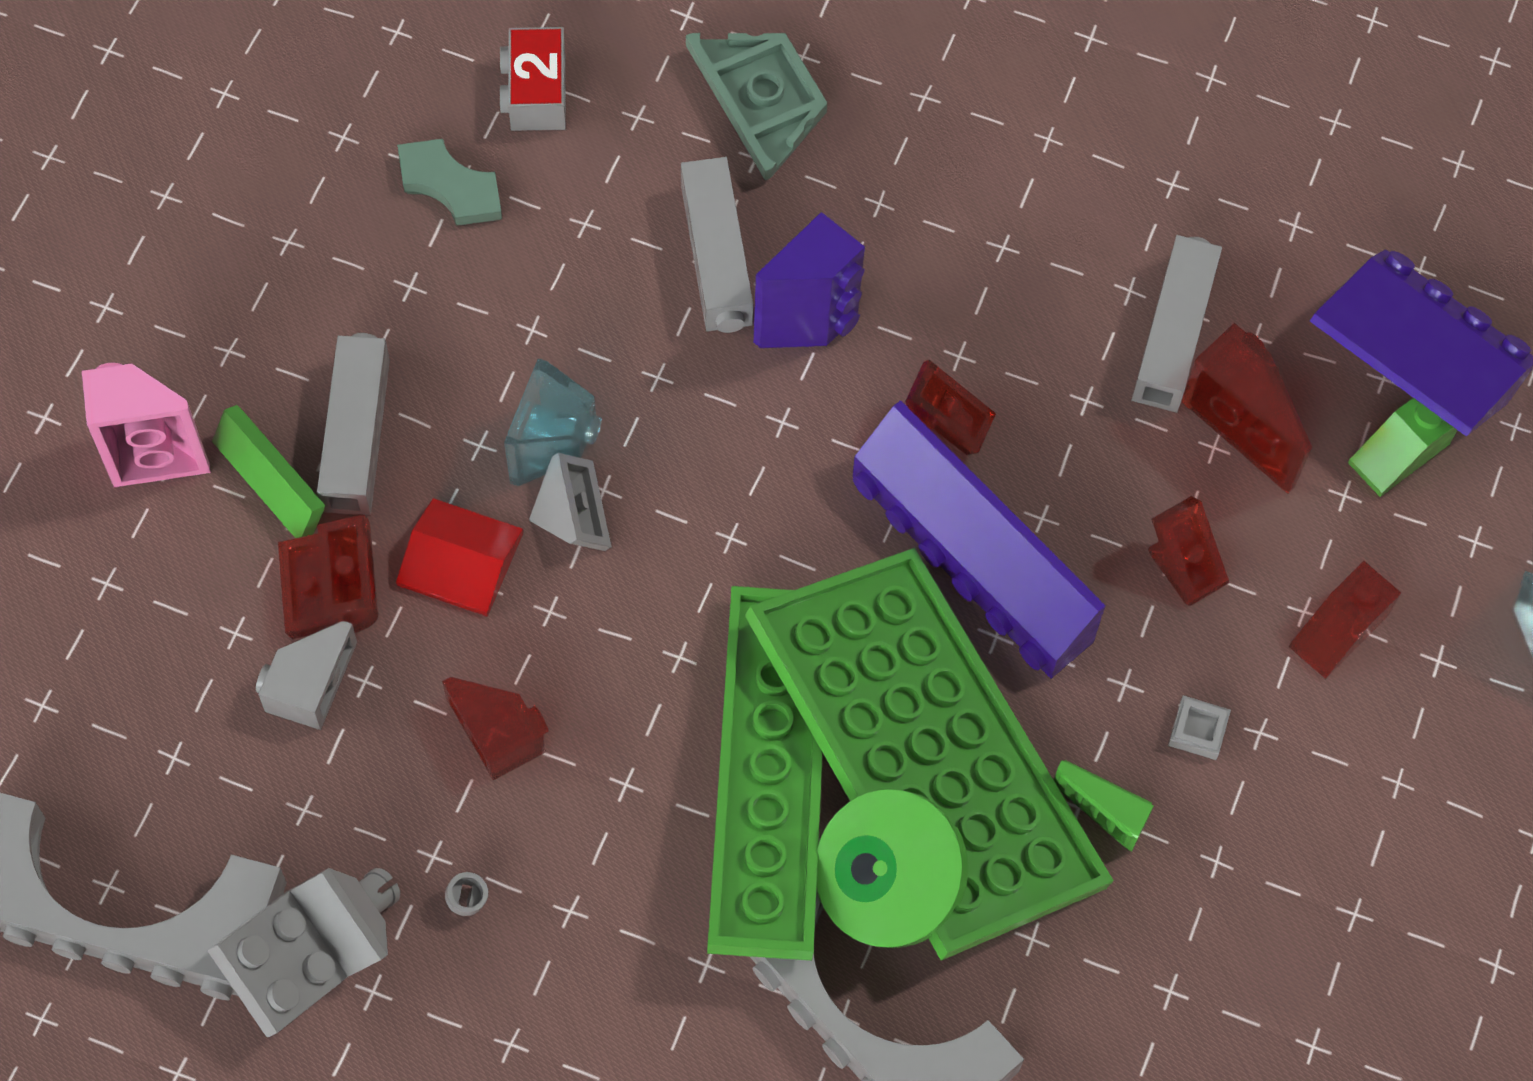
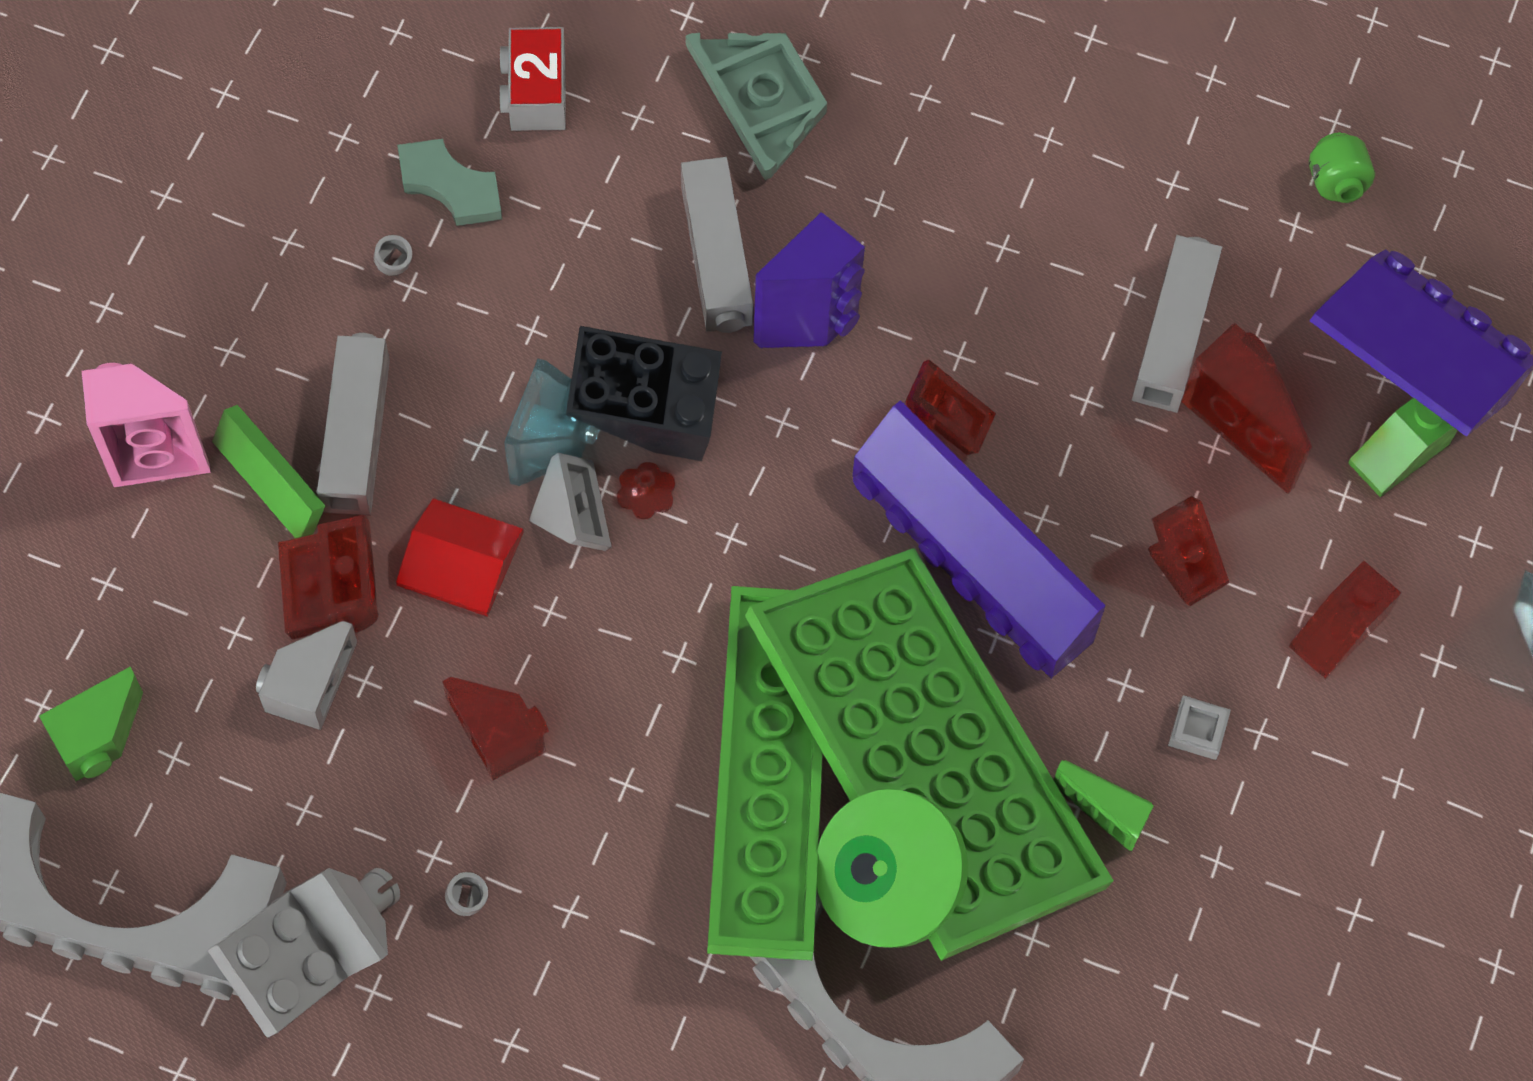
none -> bright green slope [39,667,143,781]
none -> light grey hinge [374,235,412,276]
none -> black slope [566,326,722,461]
none -> clear red plant [617,462,675,520]
none -> bright green head [1308,132,1375,203]

